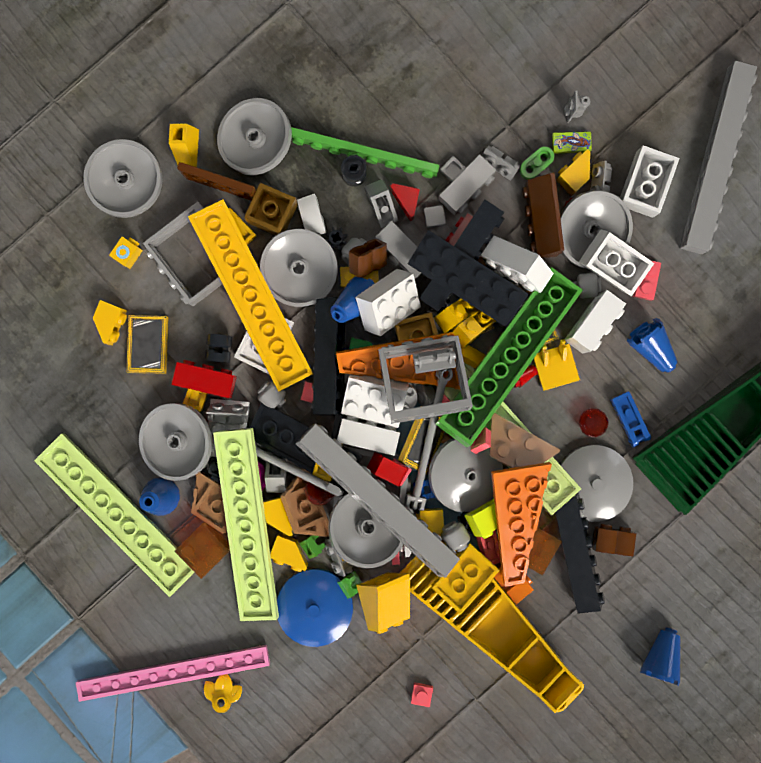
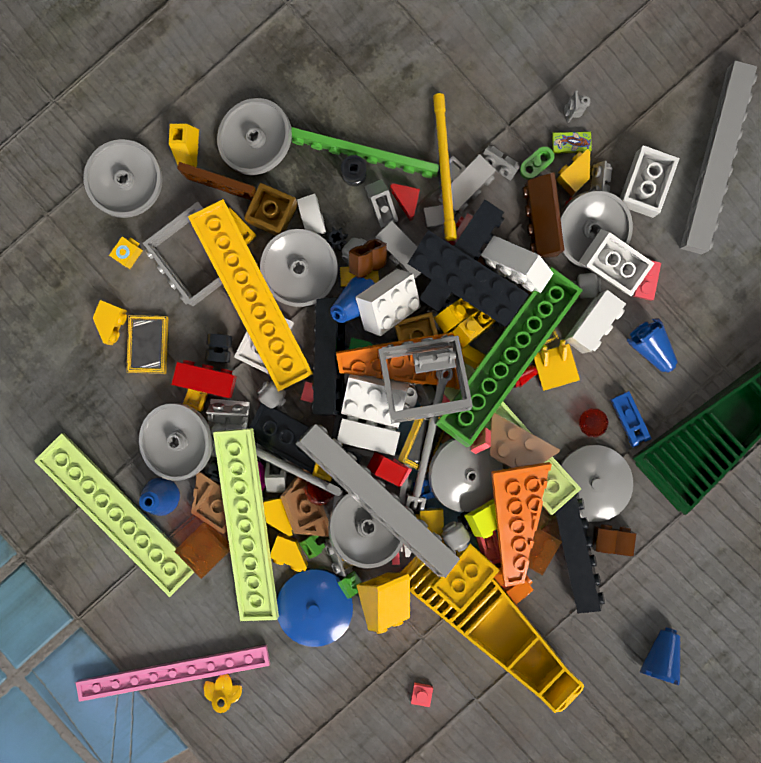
none -> yellow piece [433,93,457,241]

